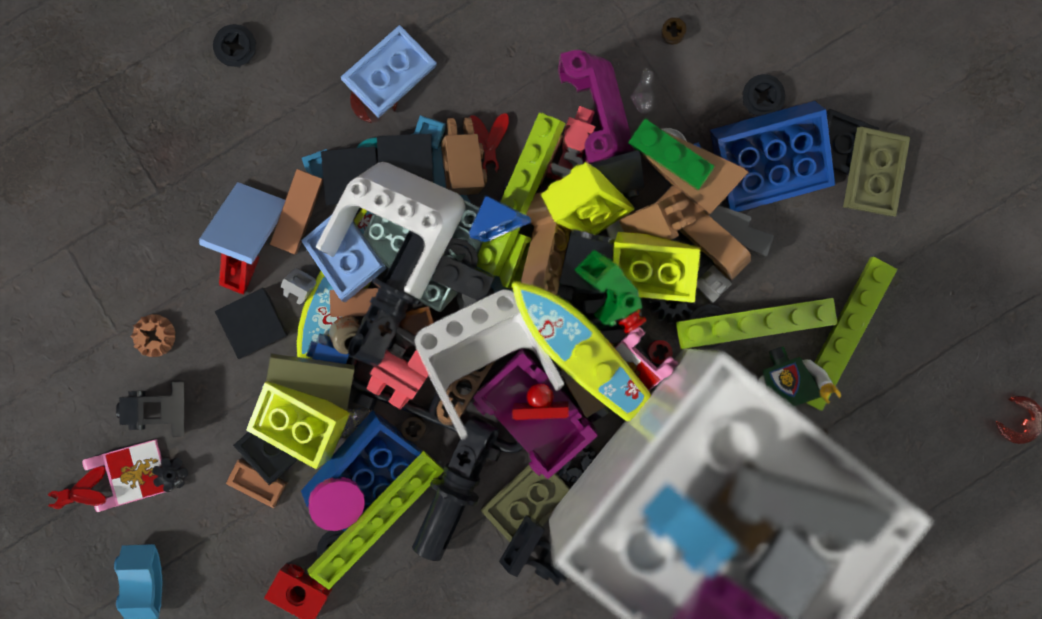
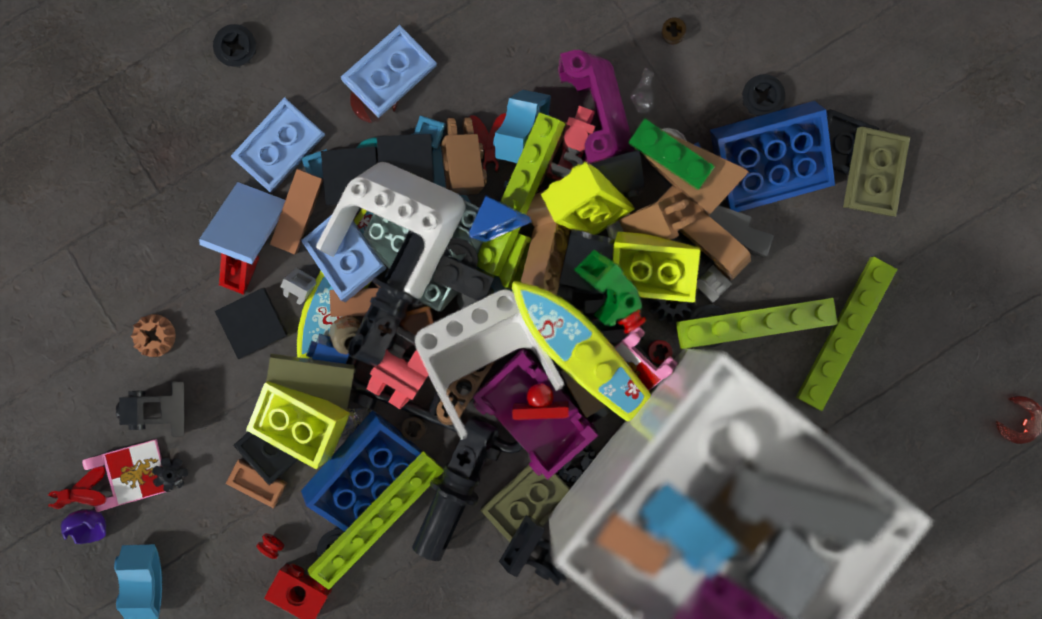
dark pink tile [308,477,365,531] -> none
torso [758,346,841,408] -> none
none -> dark purple hair [61,509,106,544]
none -> light blue tile [231,97,326,193]
none -> red bush [256,533,285,559]
none -> dark azure brick [493,90,551,163]
none -> nougat tile [596,512,672,579]

